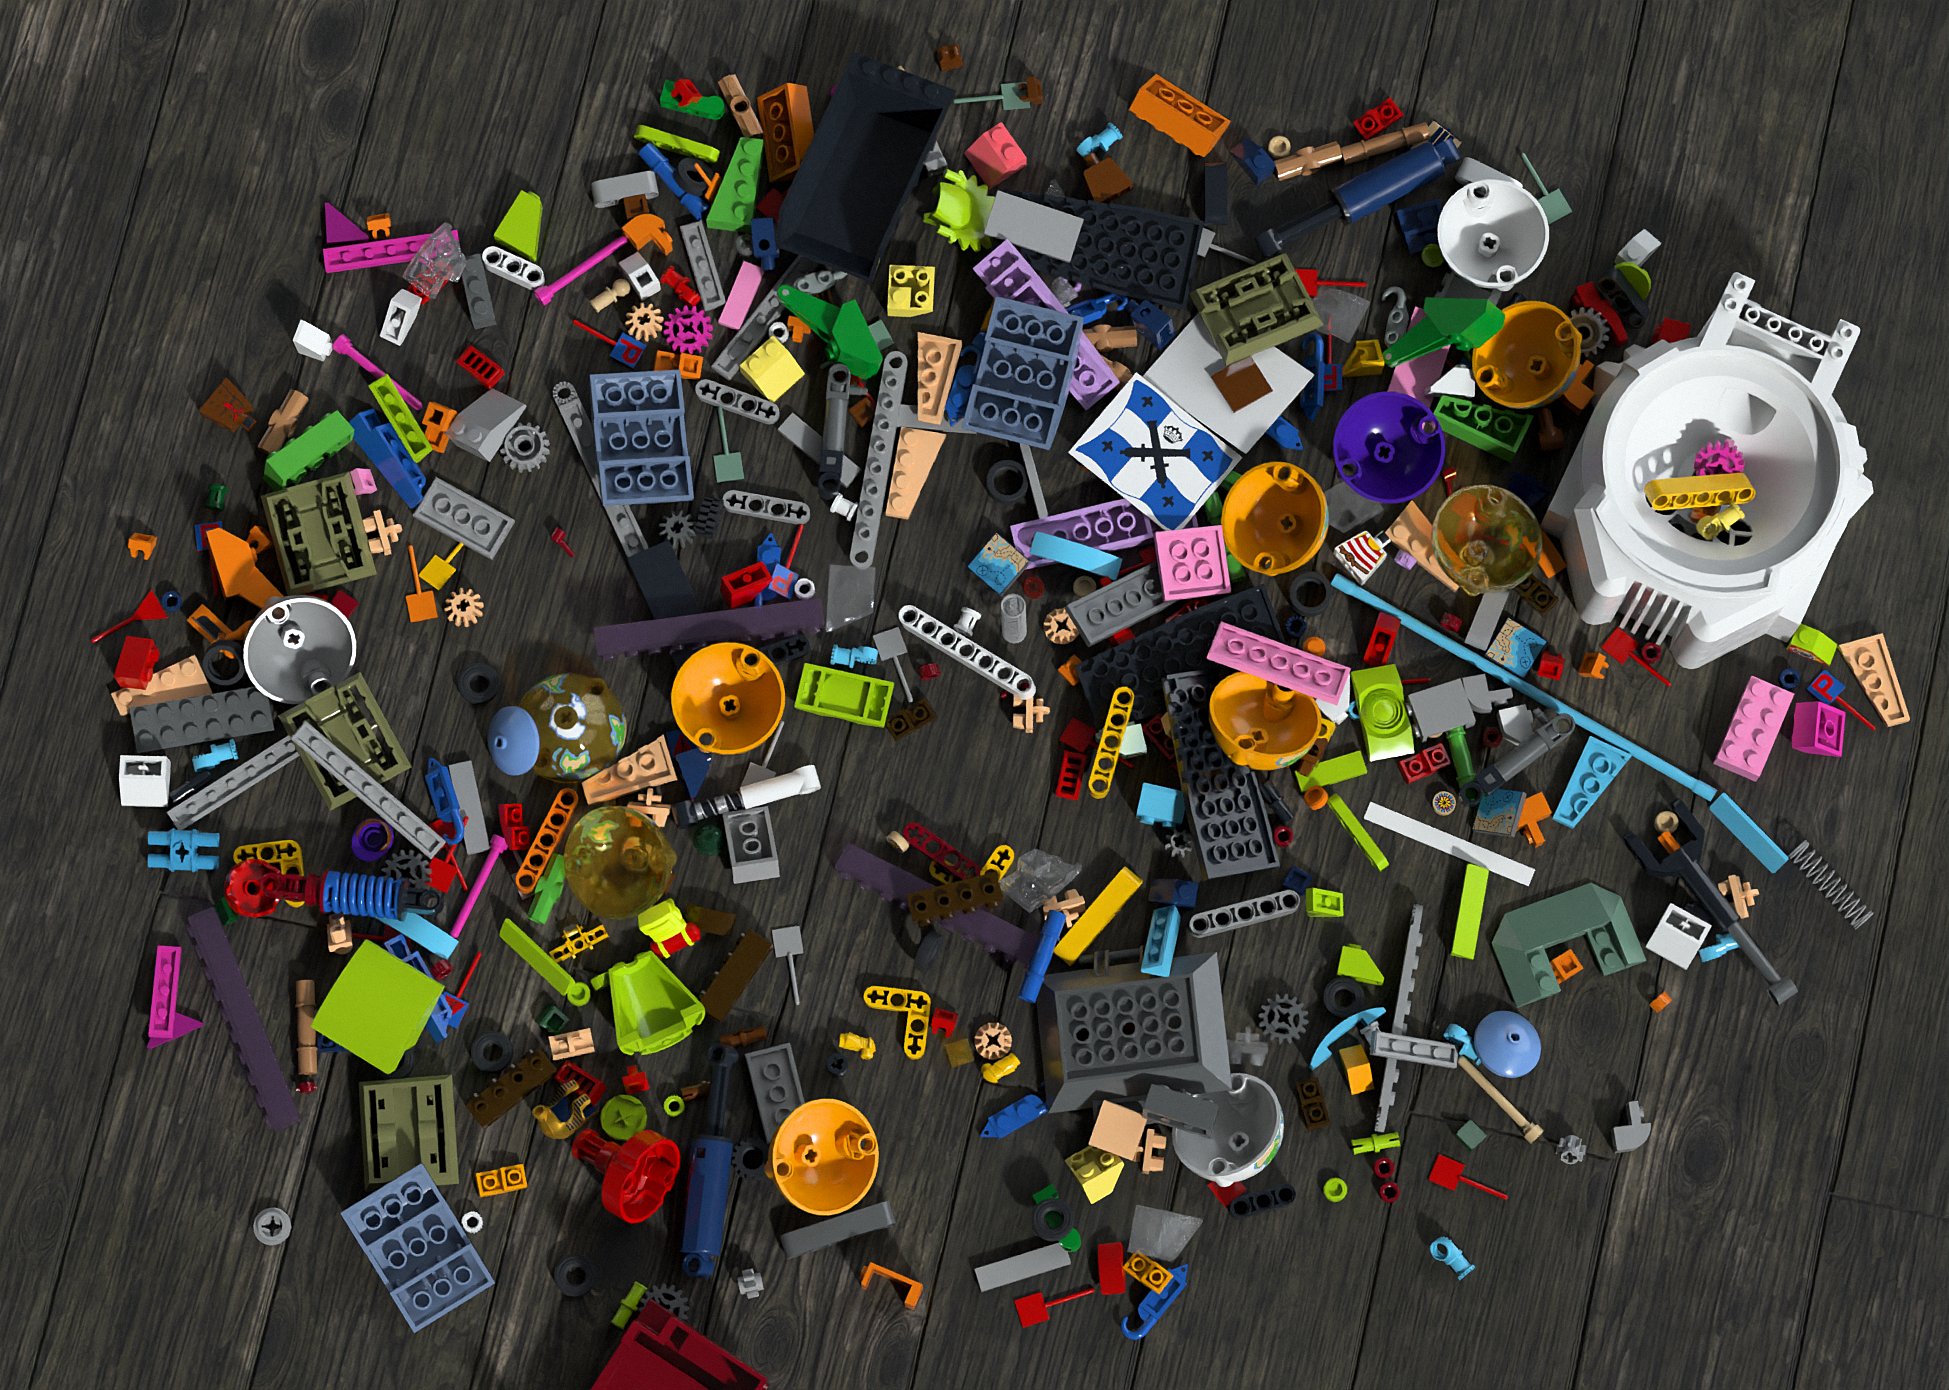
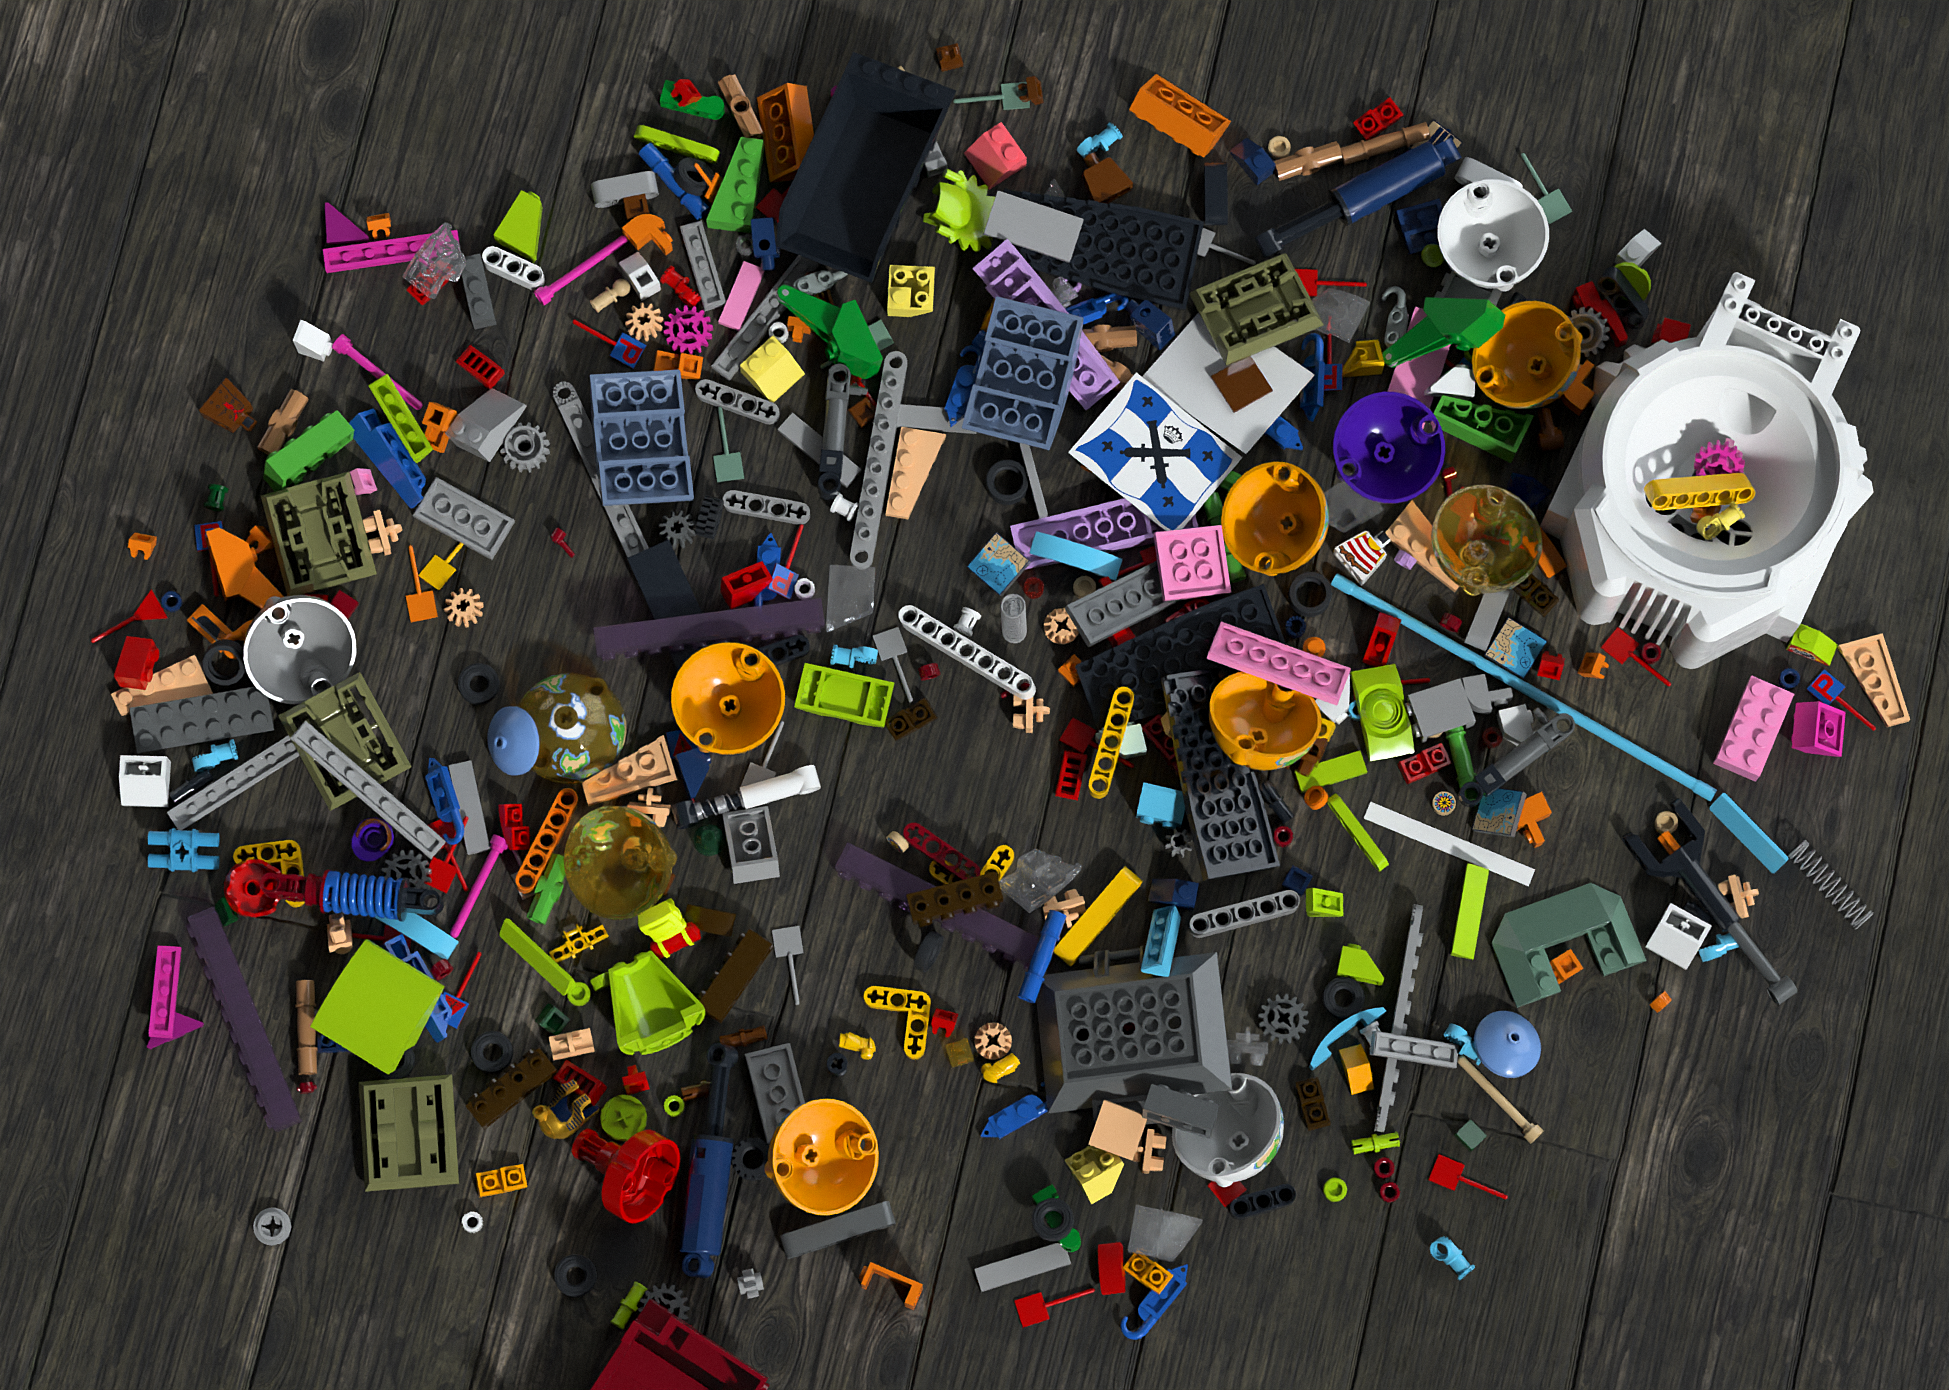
sand blue slope [341,1163,495,1333] -> none
white slope [380,289,422,346] -> none
light nougat wing [918,332,962,425] -> none
medium azure wing [1552,736,1632,829] -> none
light grey gear [1556,1135,1586,1164] -> none
light grey brick [1611,1101,1651,1153] -> none

